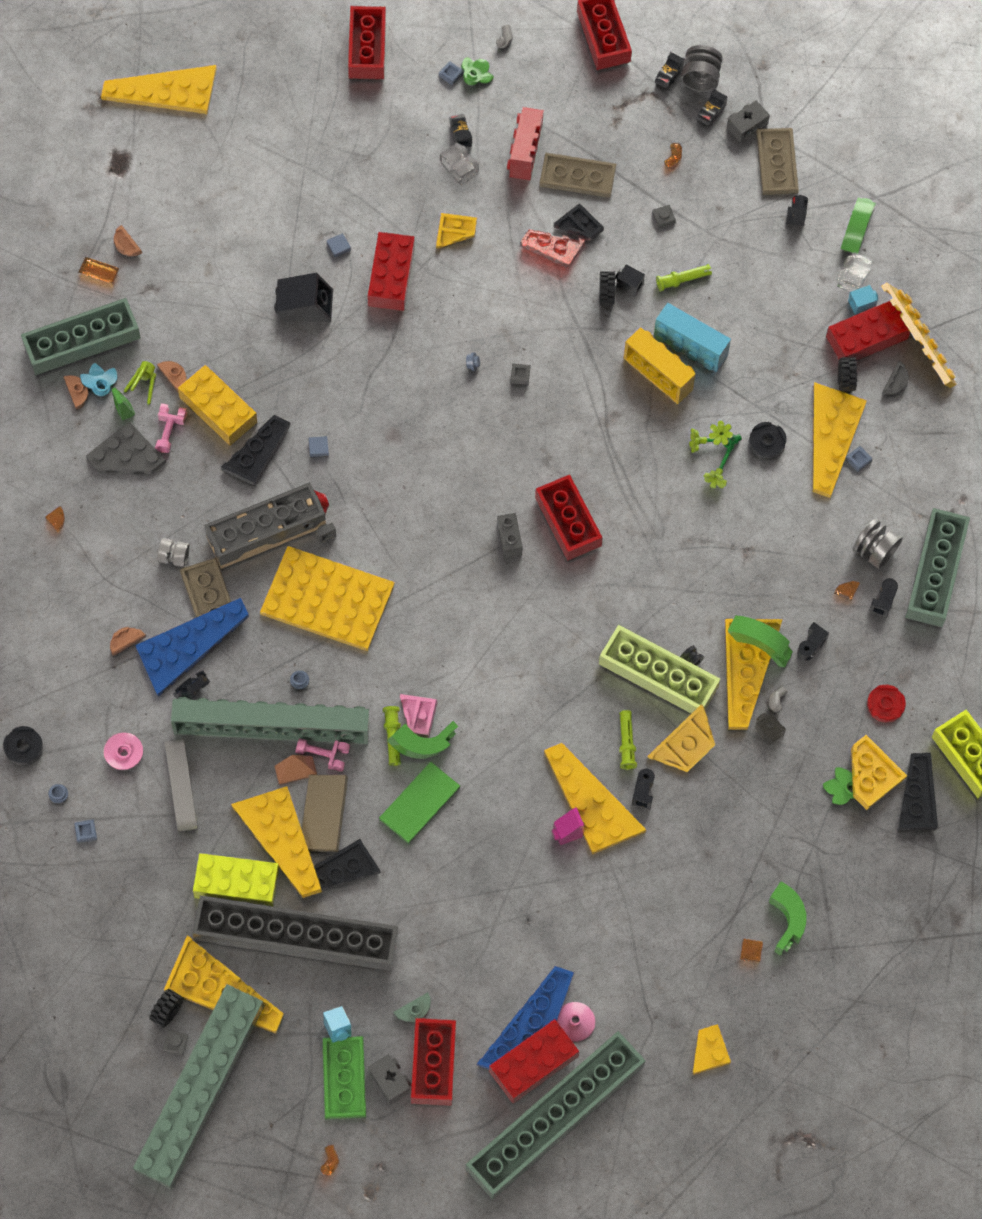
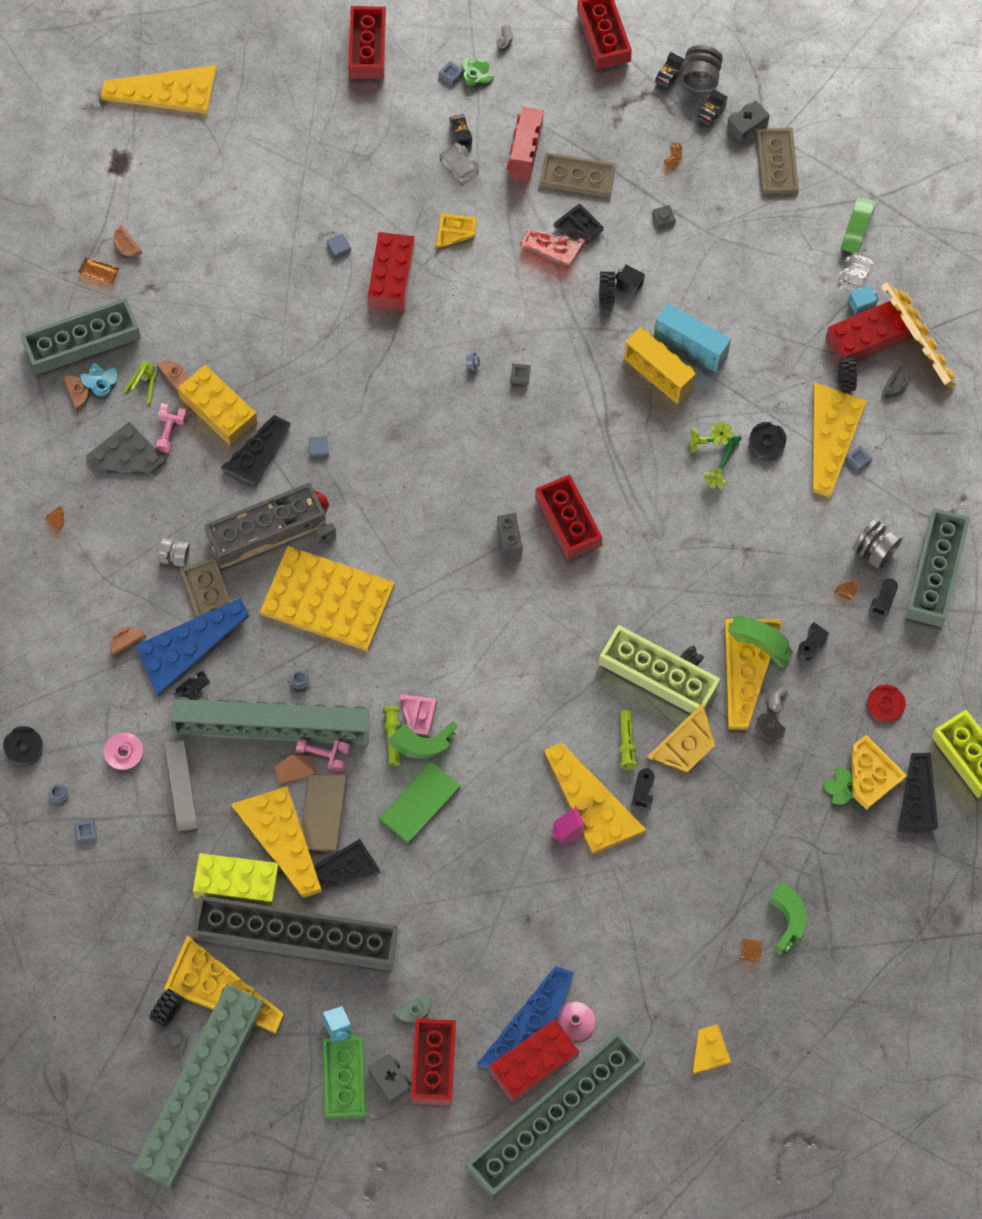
bright green slope [112,387,135,420] -> none
black slope [274,272,333,322] -> none
clear orange arm [320,1145,339,1176] -> none
lime pin [656,264,712,292] -> none
black leg [786,195,808,226] -> none

